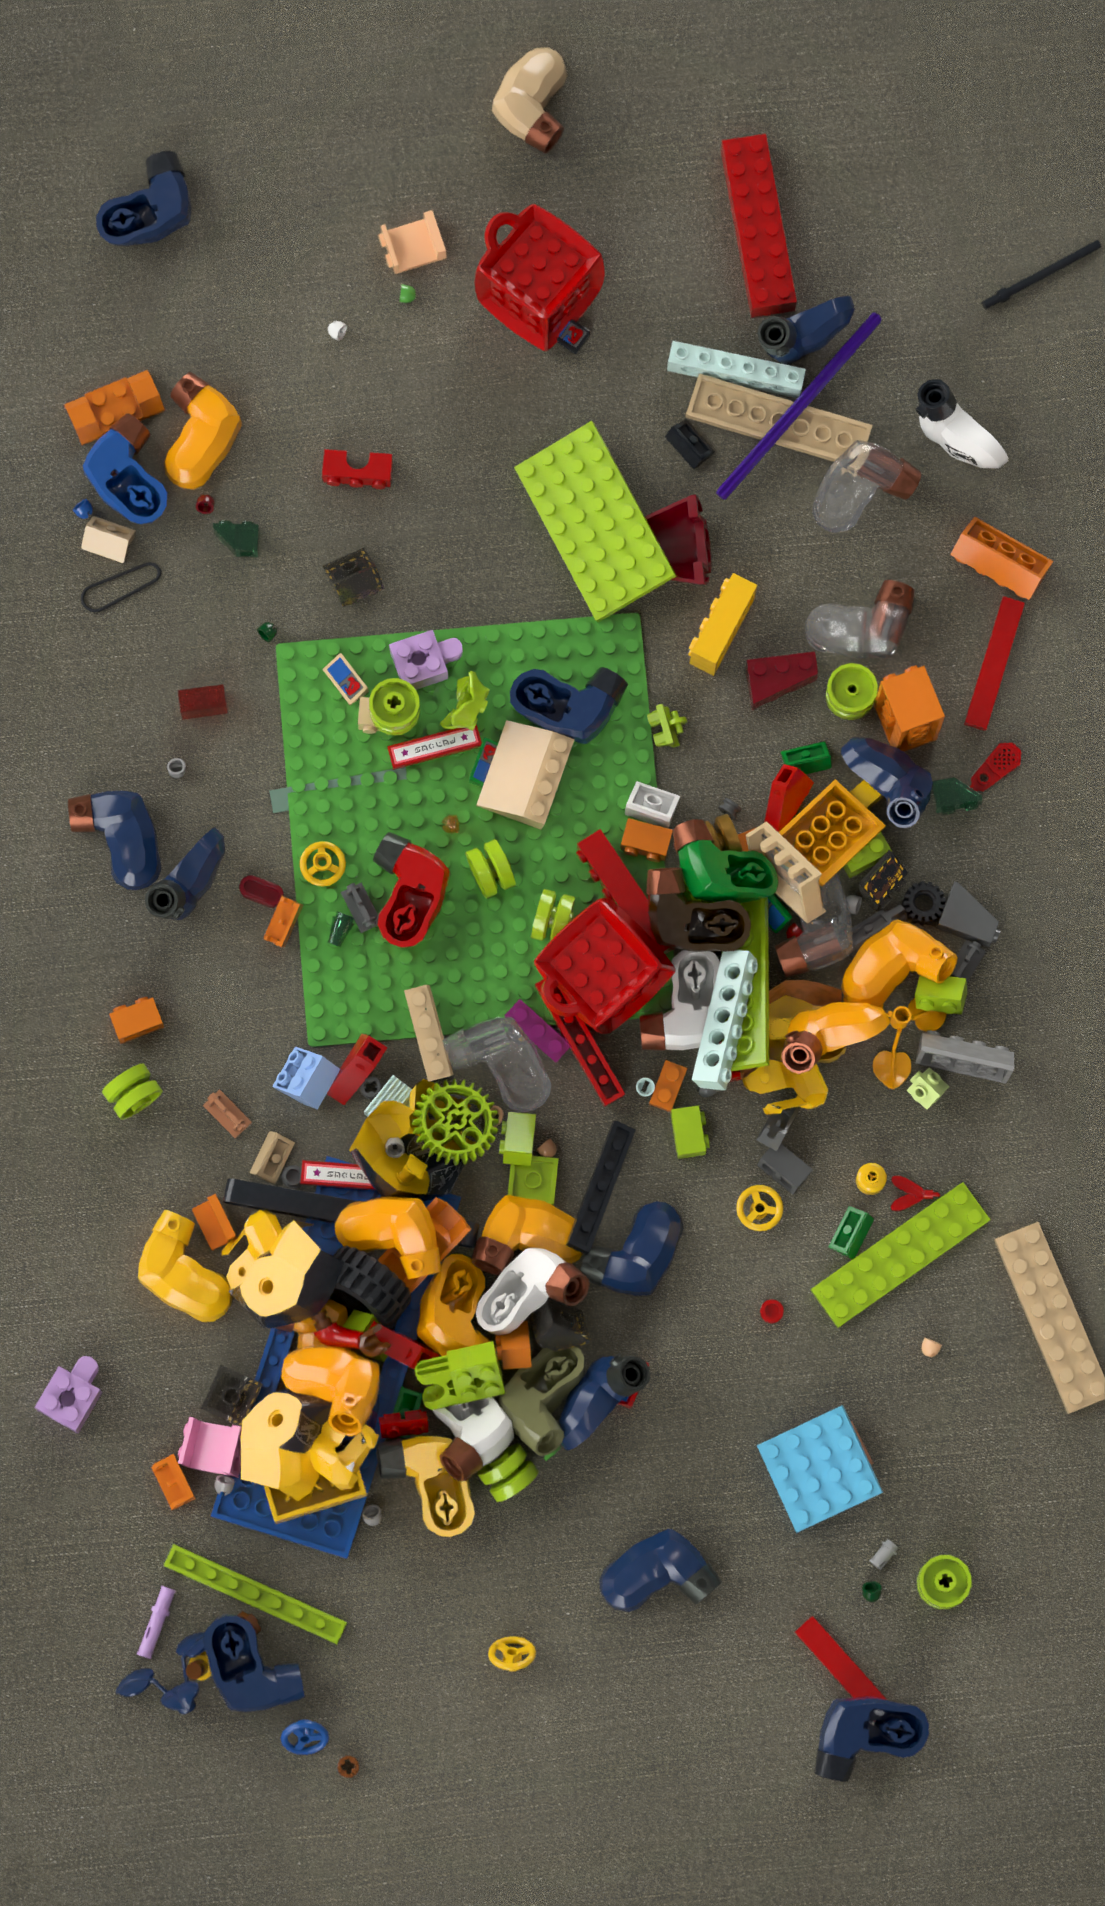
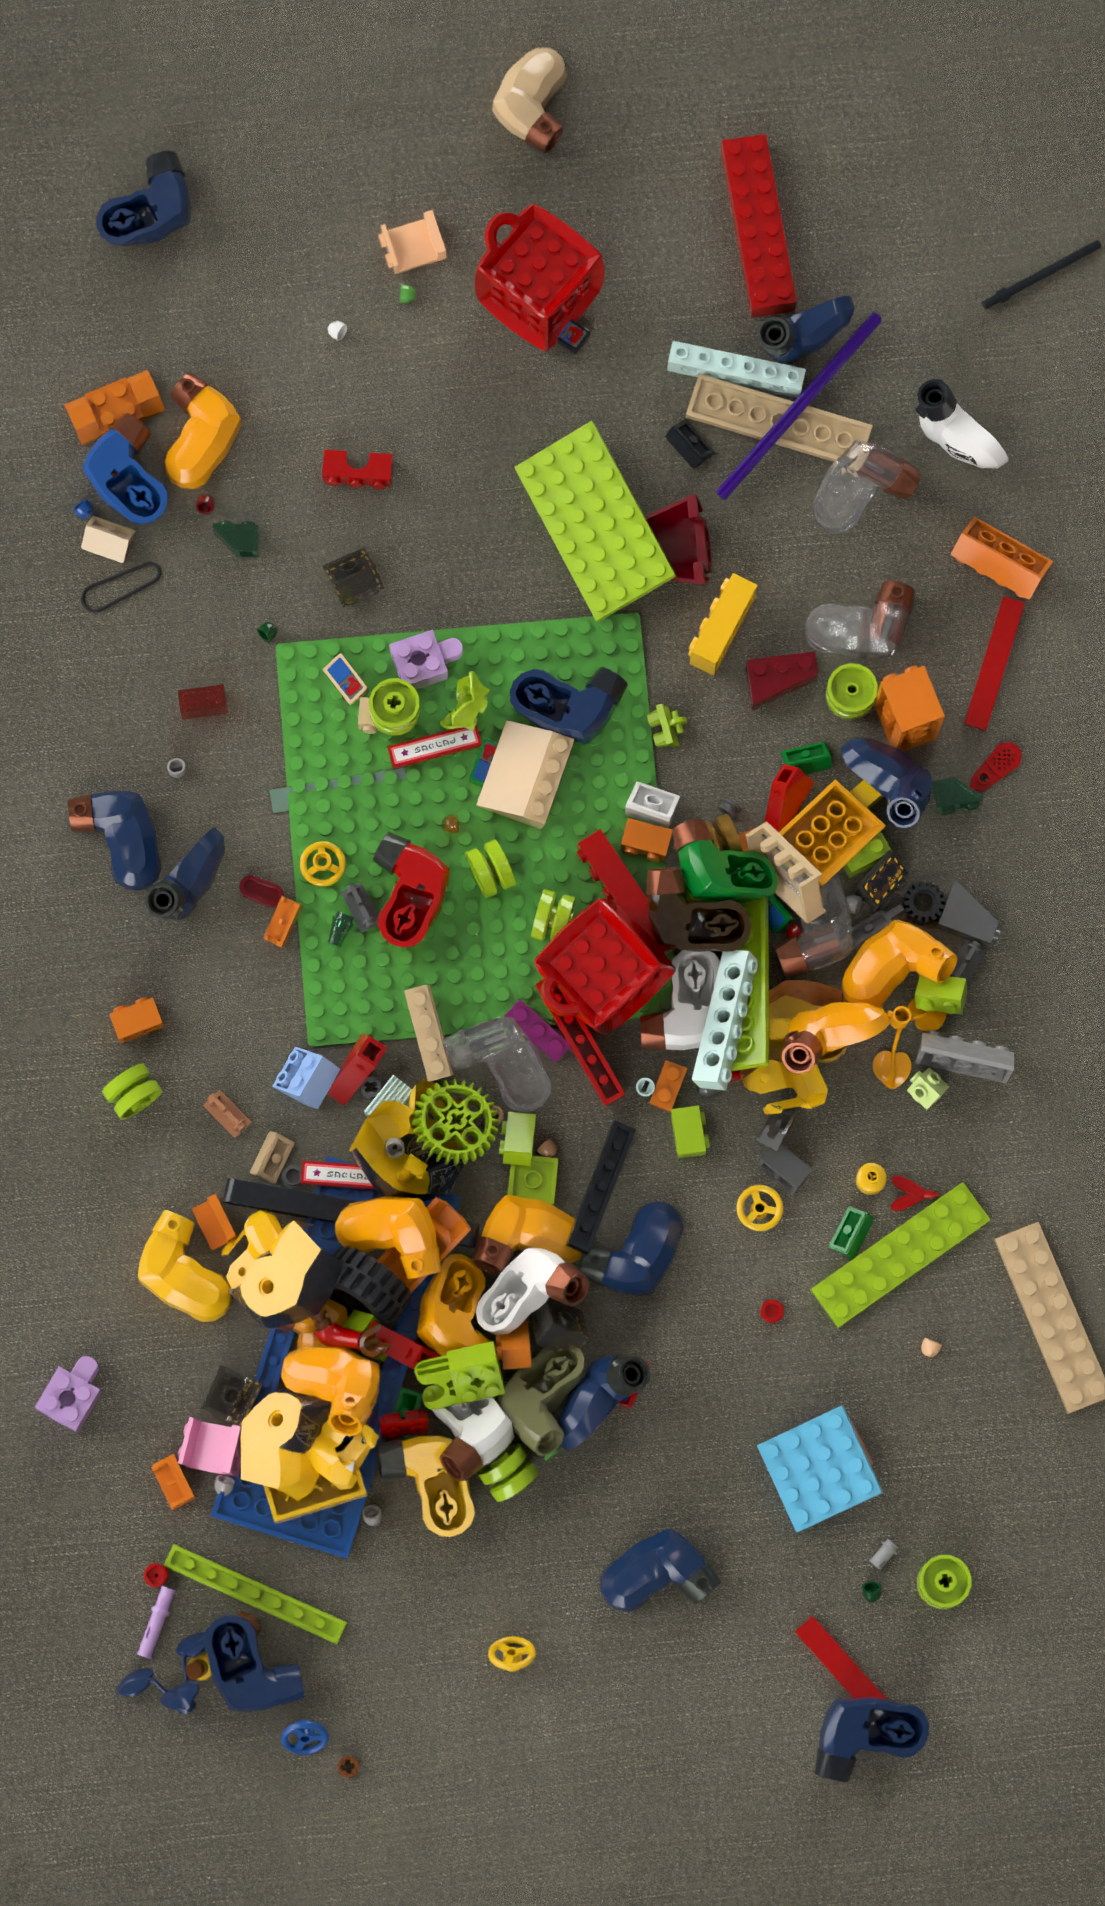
none -> red tile [144,1563,169,1587]

